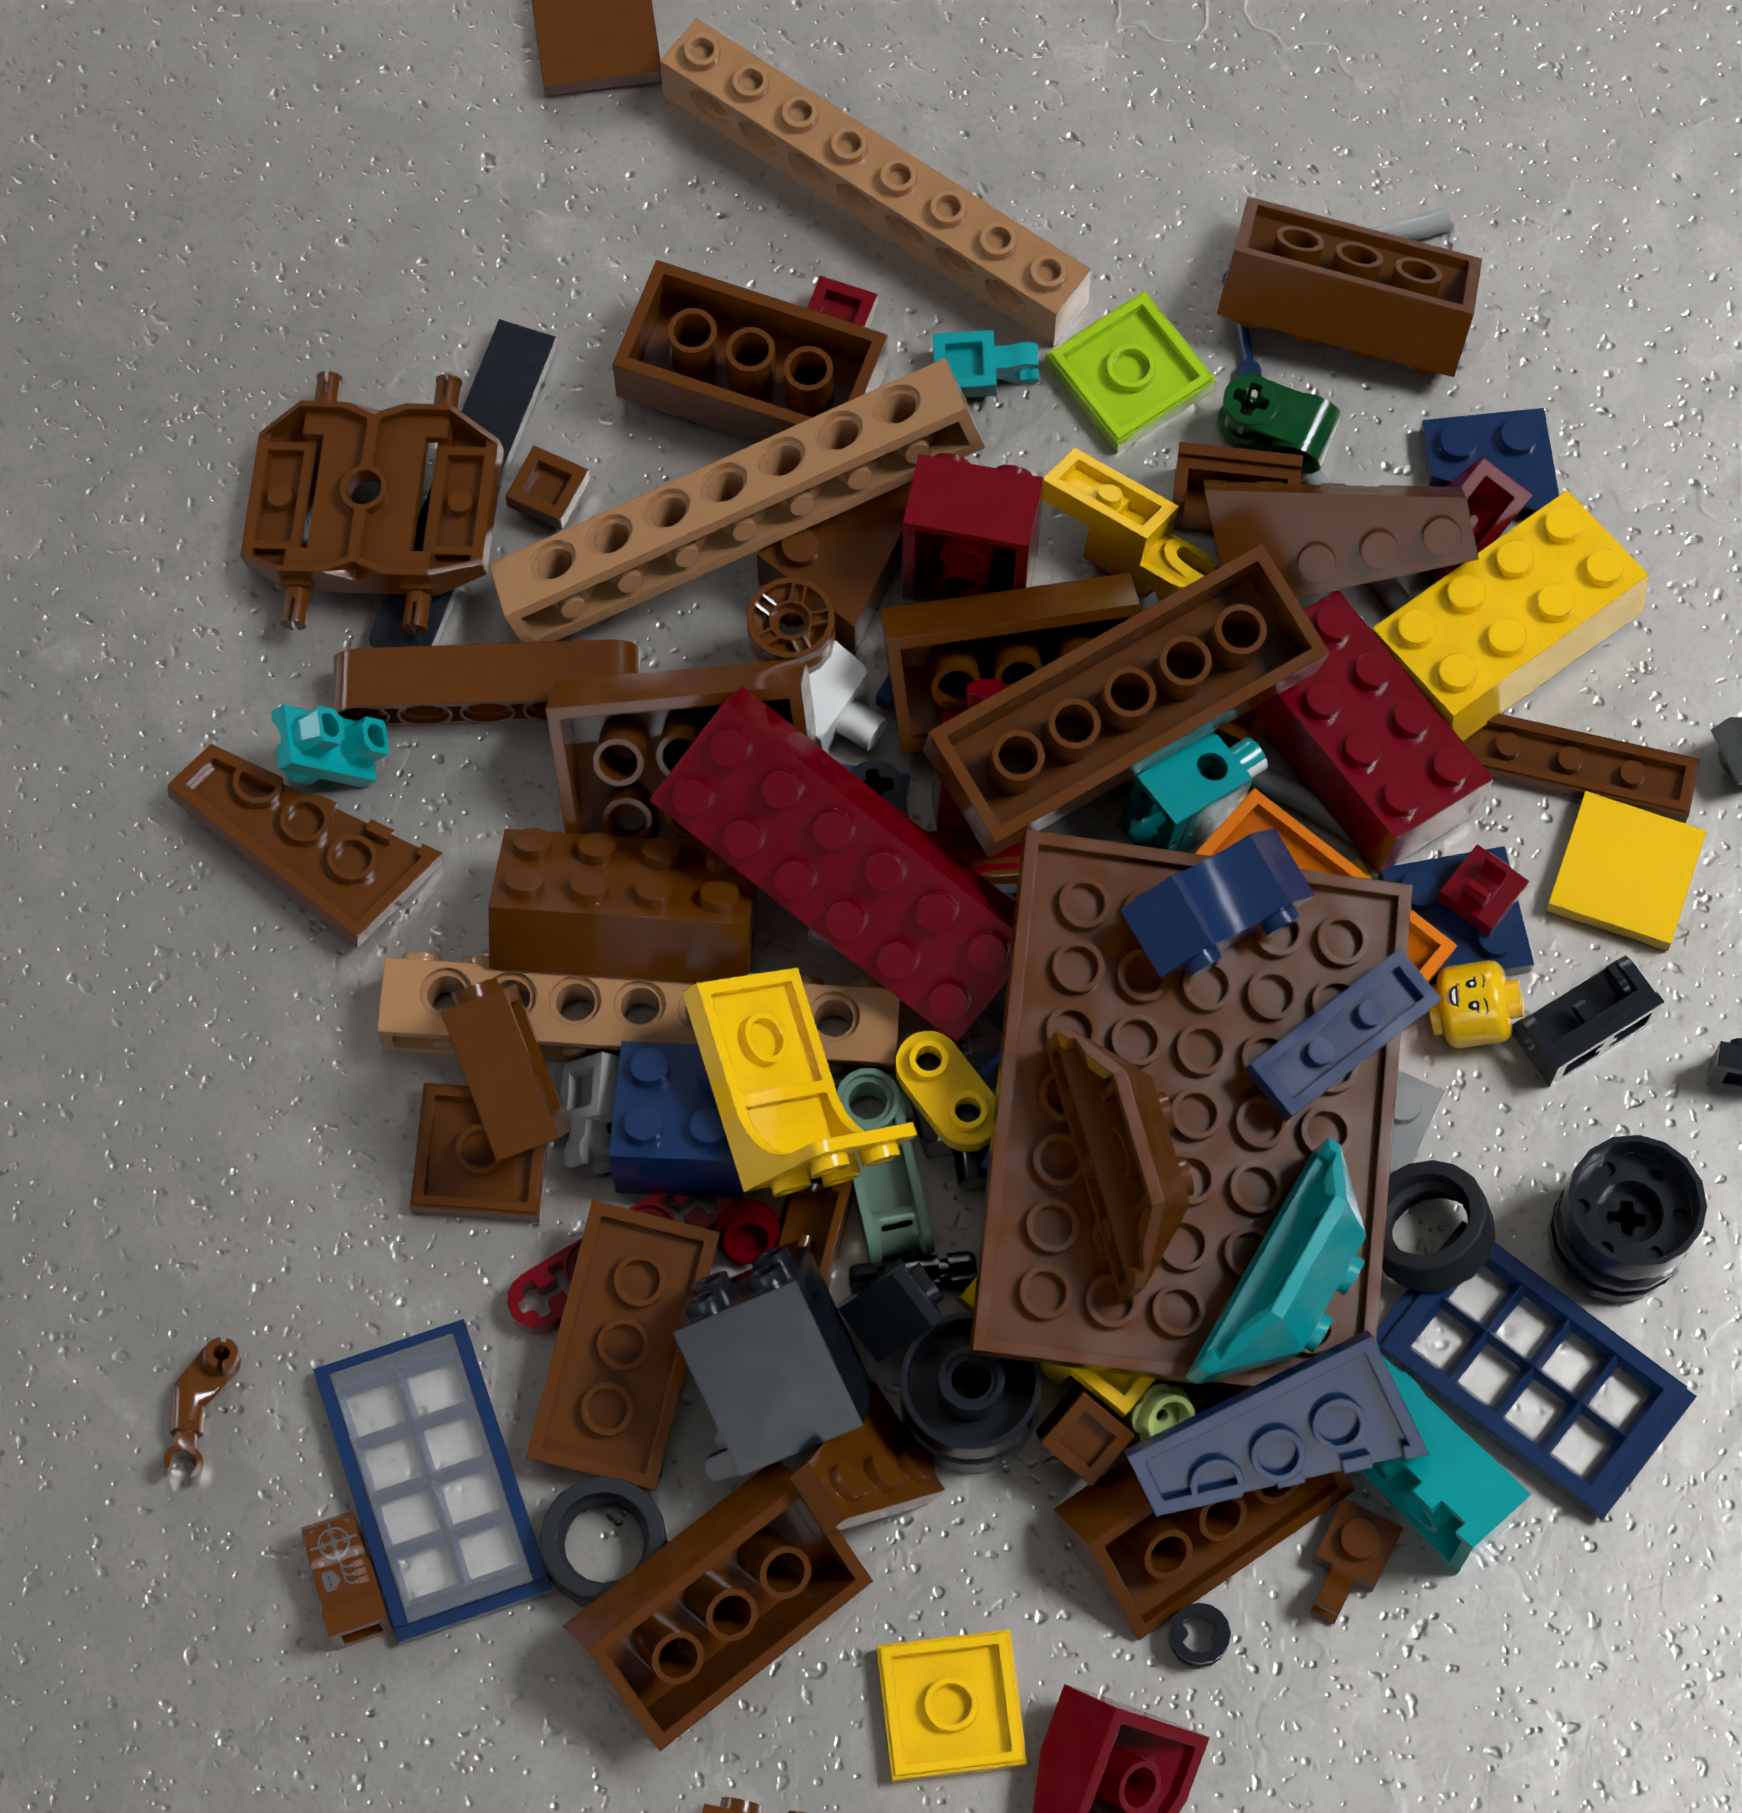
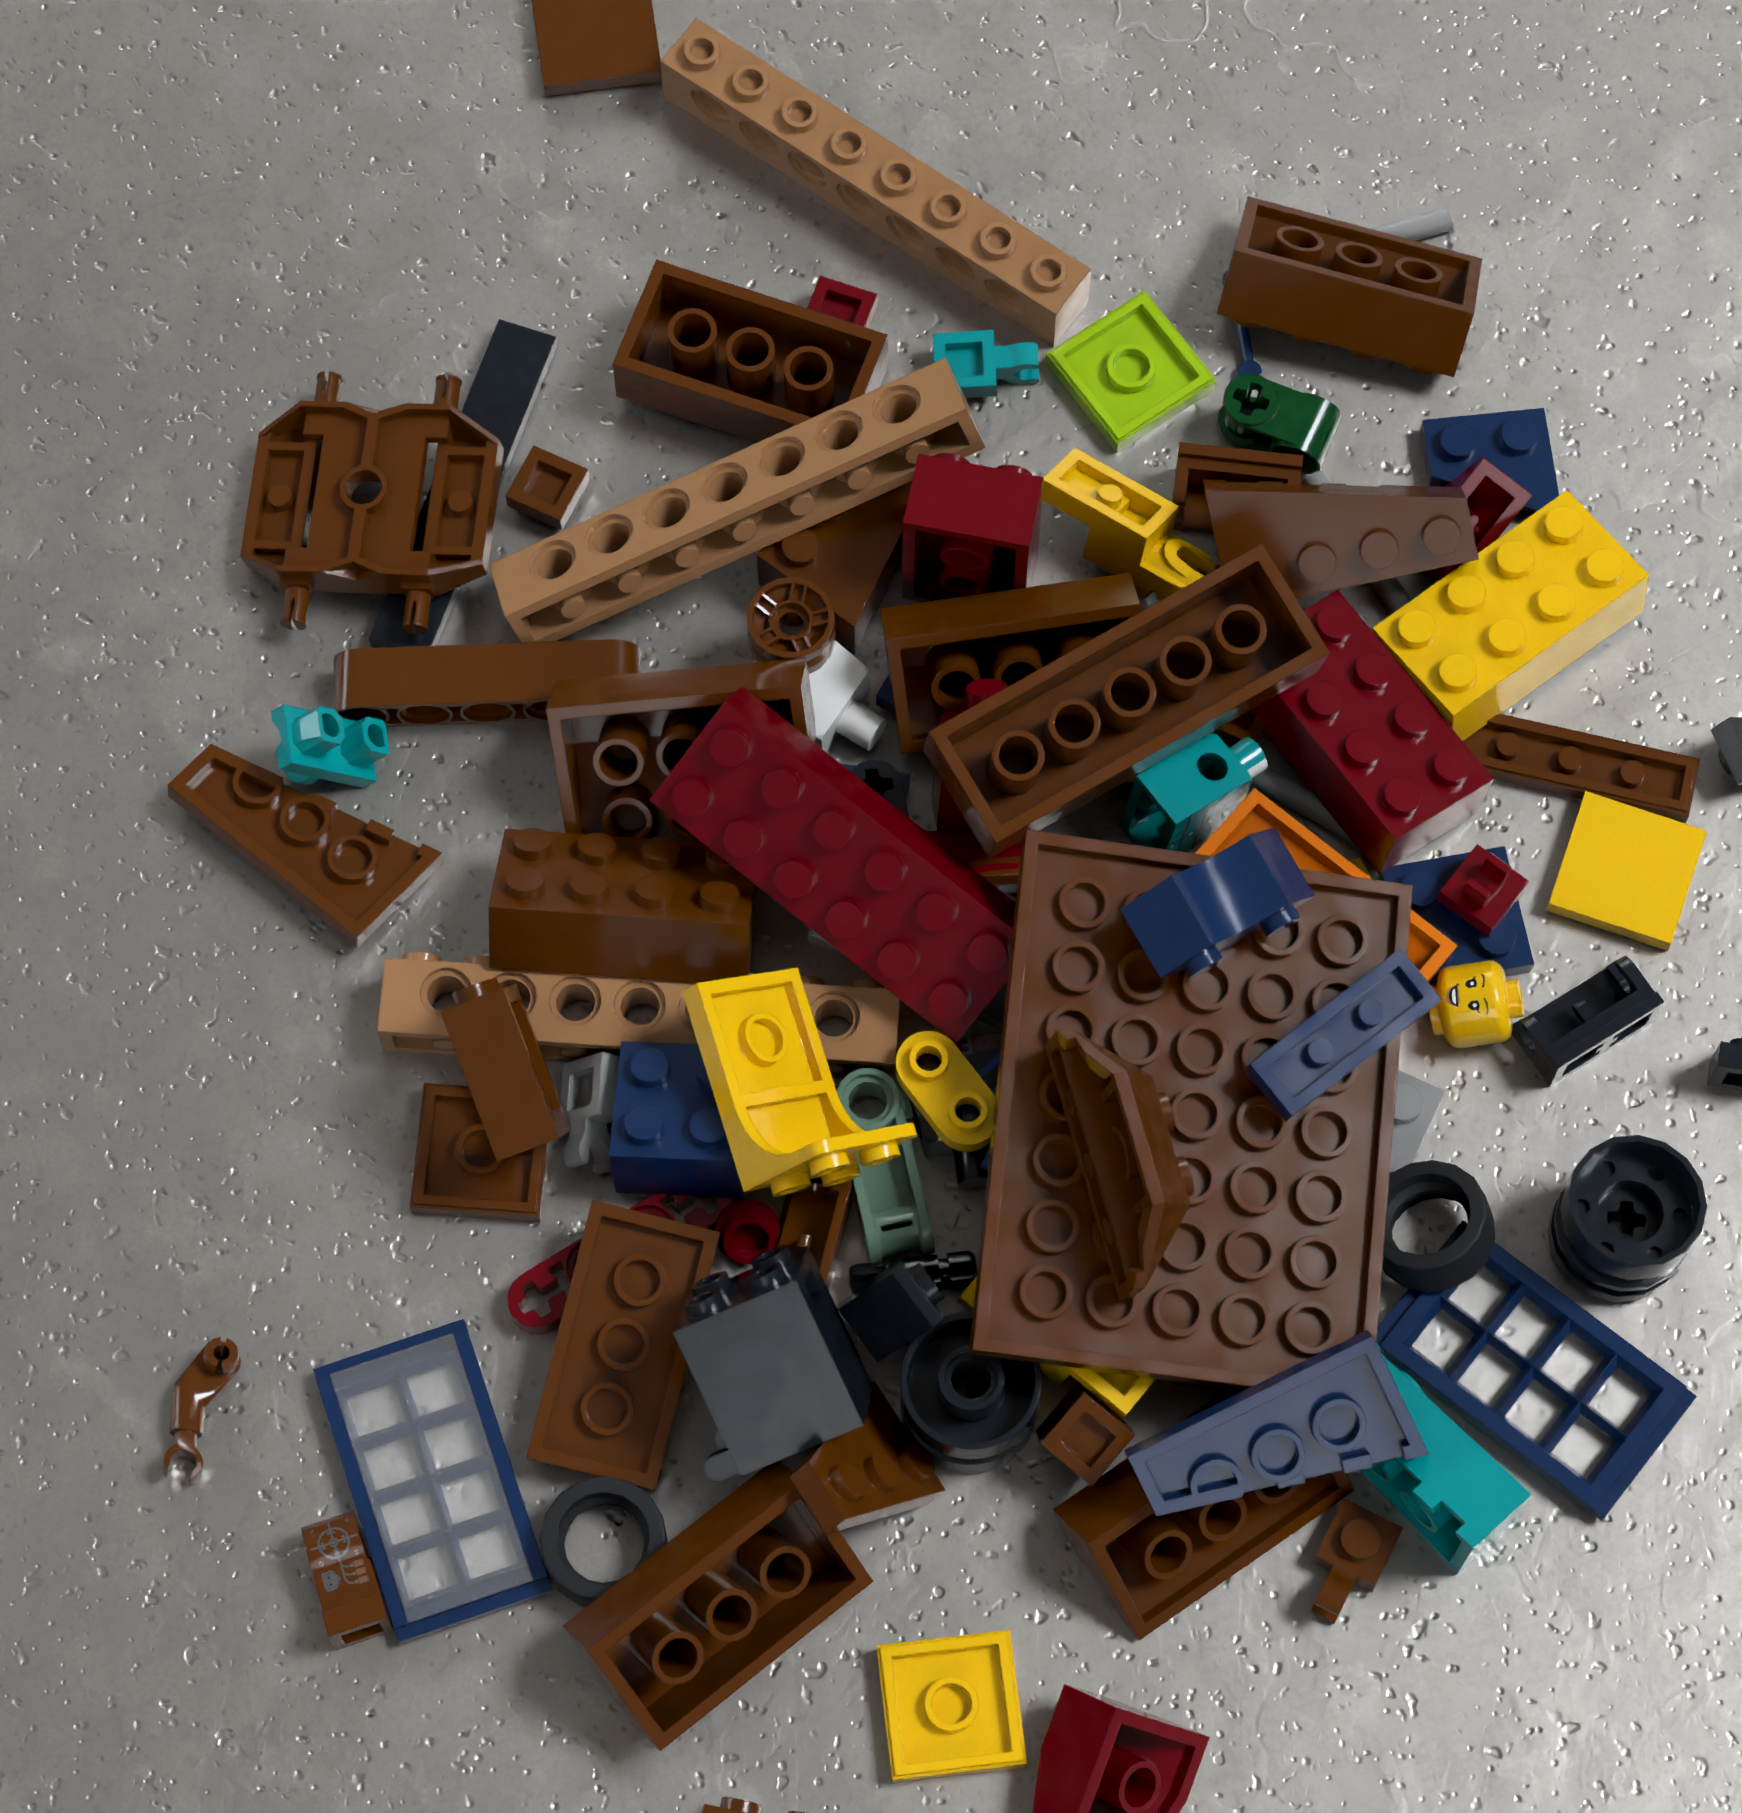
yellowish green plate [1131,1383,1195,1441] -> none
black bush [1168,1603,1231,1669] -> none
teal wedge [1185,1137,1366,1384] -> none

